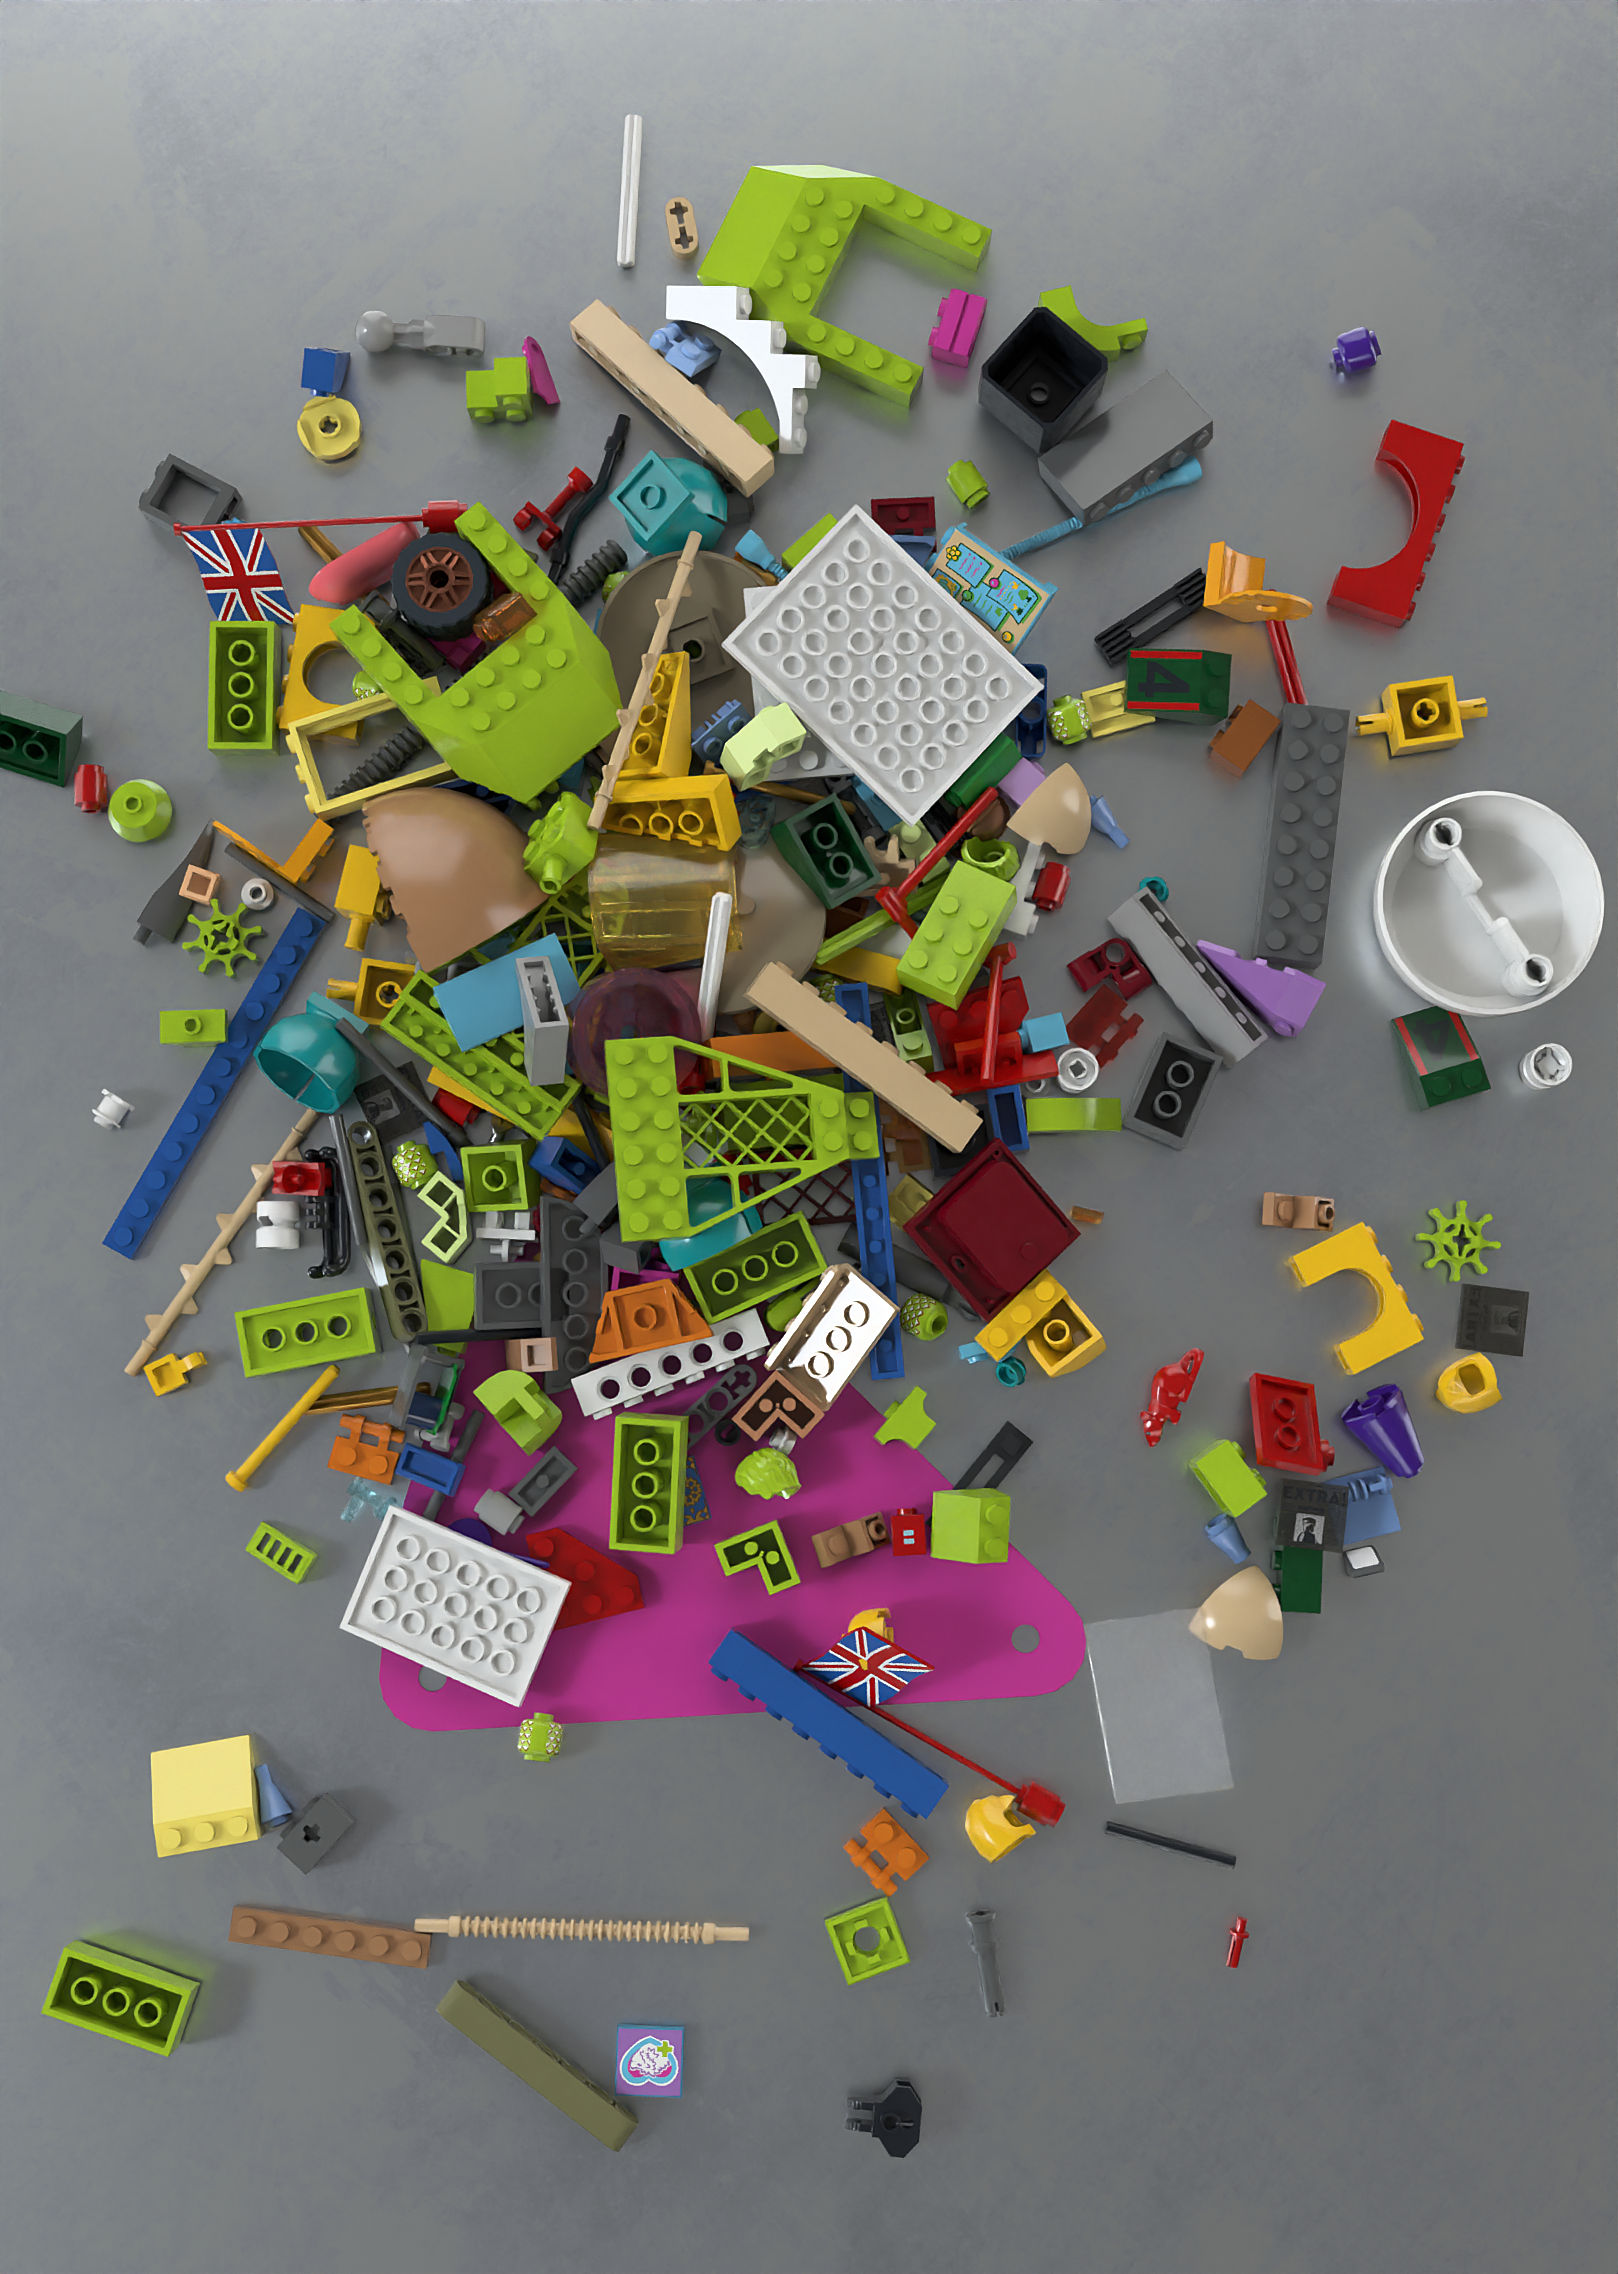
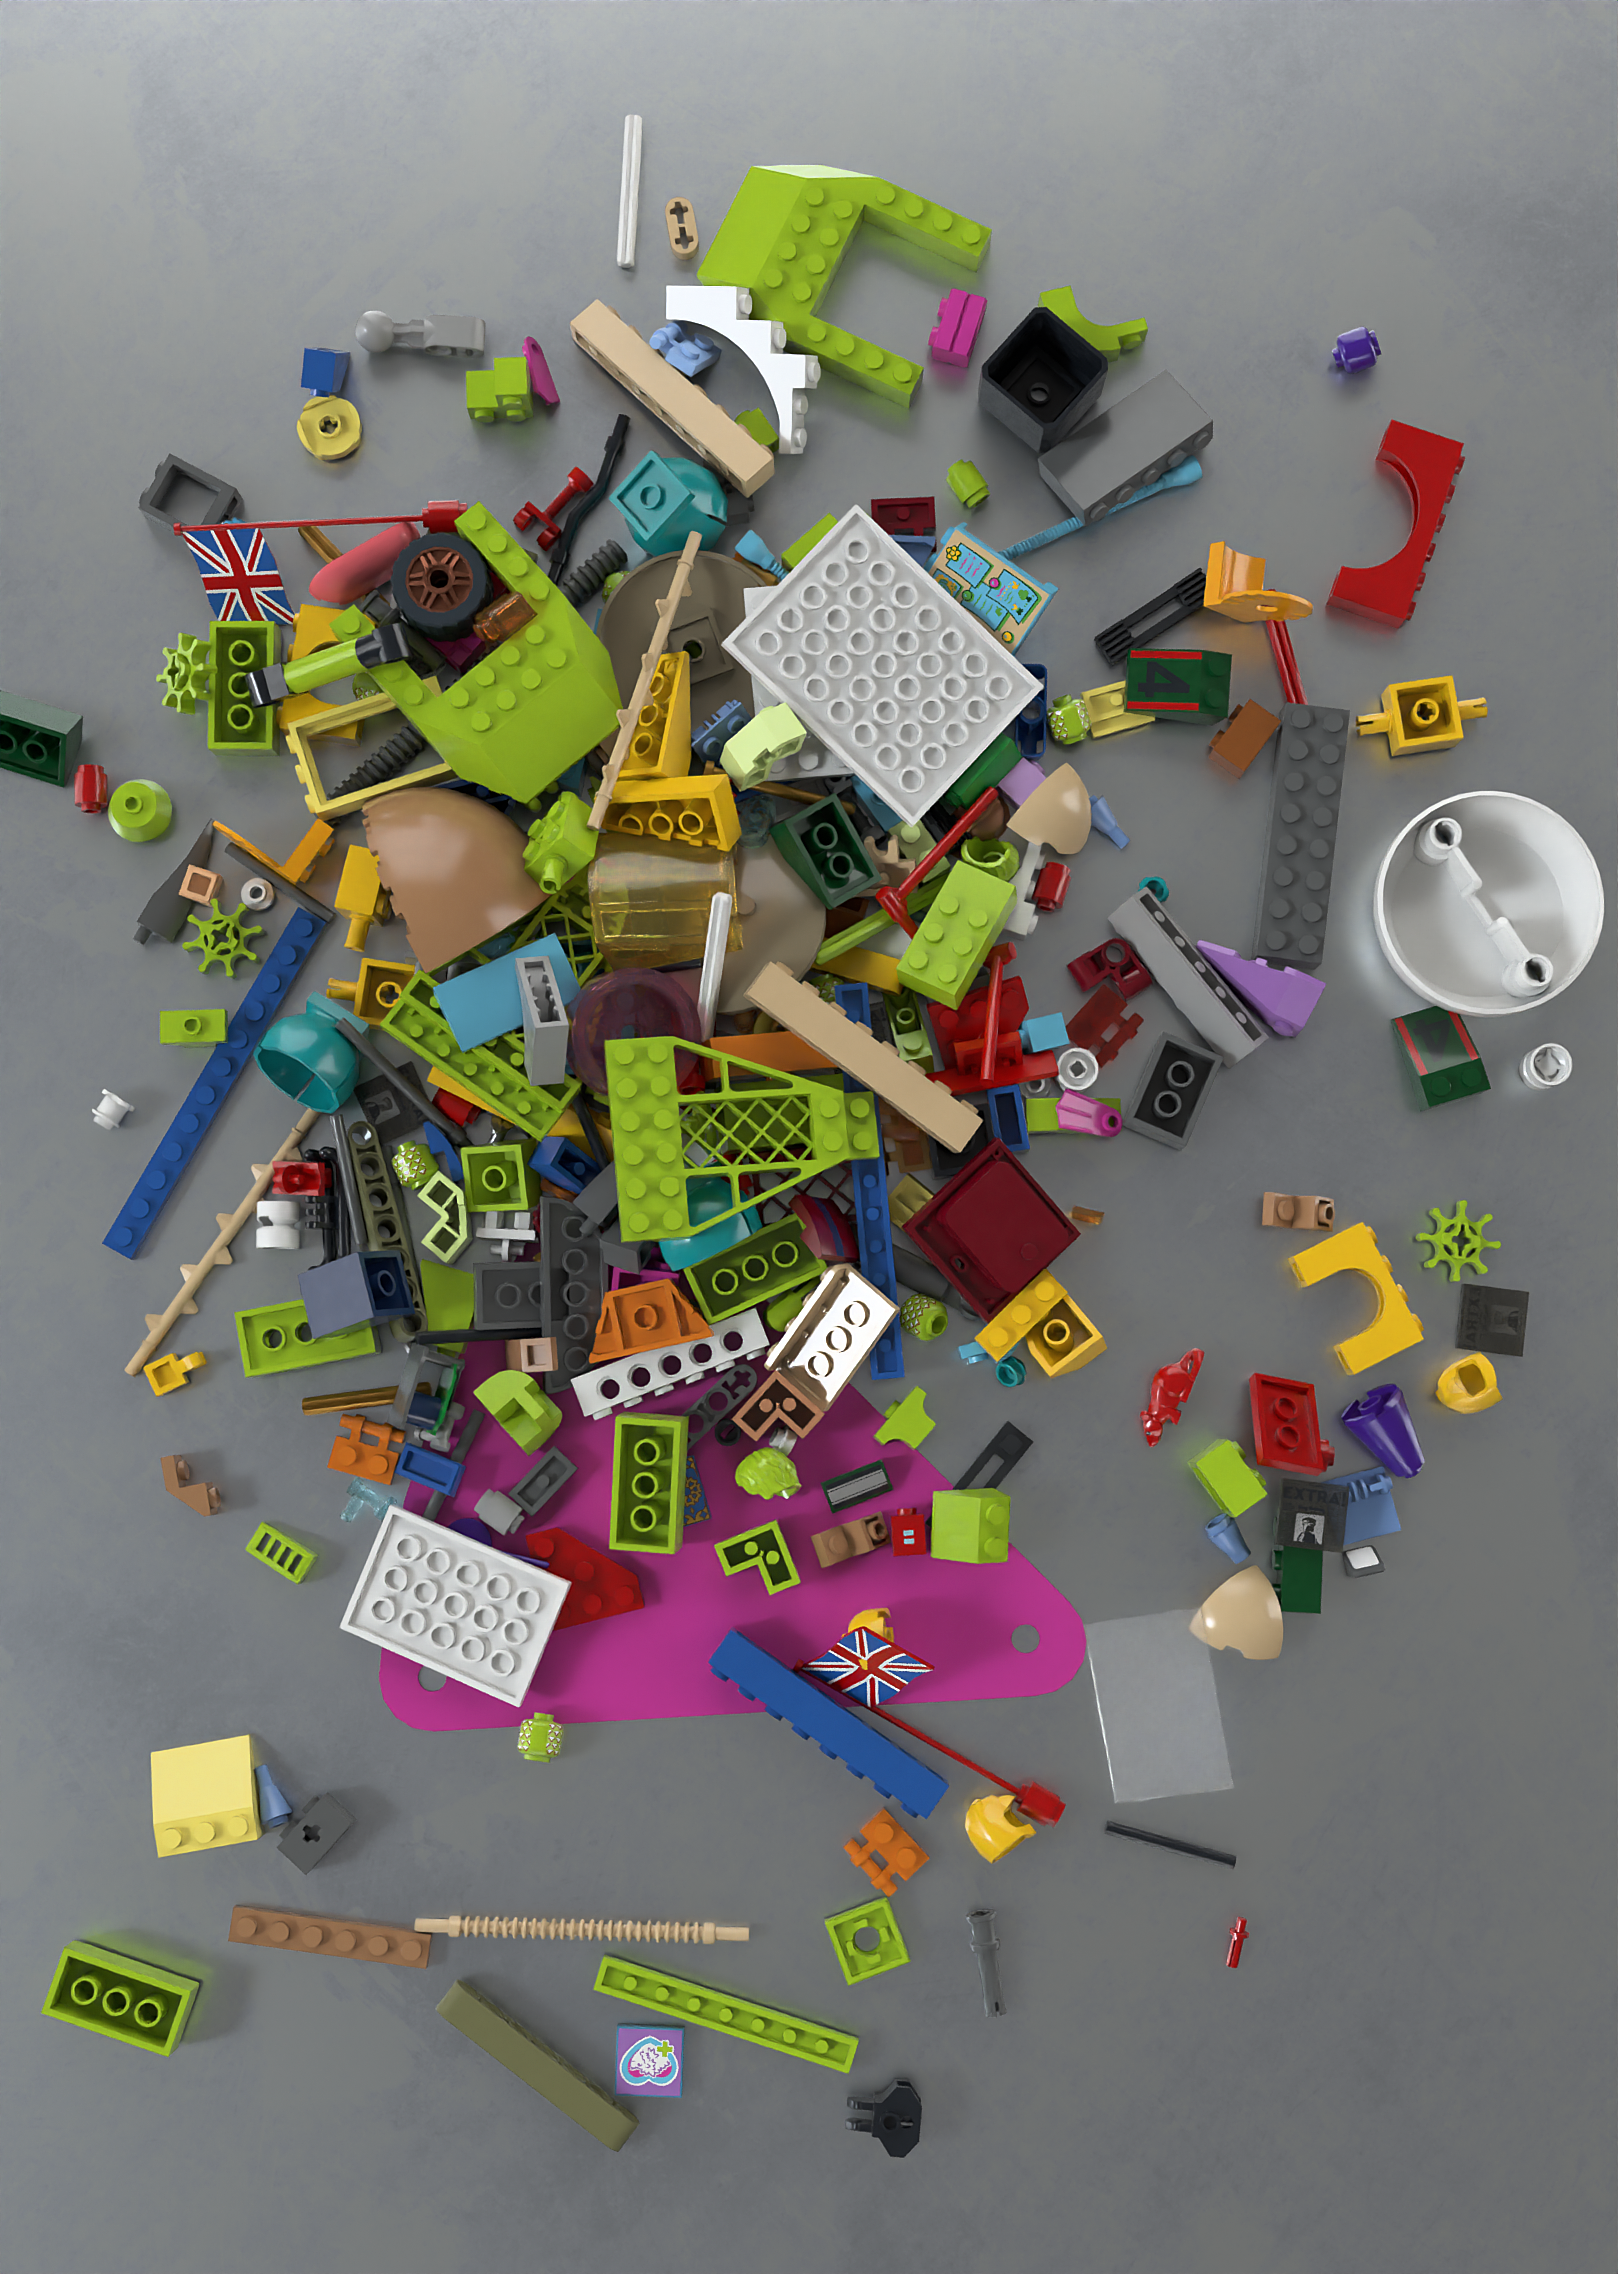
yellow bar [225,1364,340,1492] -> none
none -> lime gear [156,633,218,715]
none -> medium nougat slope [160,1455,221,1517]
none -> piece [244,623,412,708]
none -> slope [297,1250,415,1339]
none -> lime plate [593,1954,859,2074]
none -> dark red slope [788,1194,859,1263]
none -> slope [821,1459,893,1514]
none -> dark pink piece [1055,1089,1123,1137]

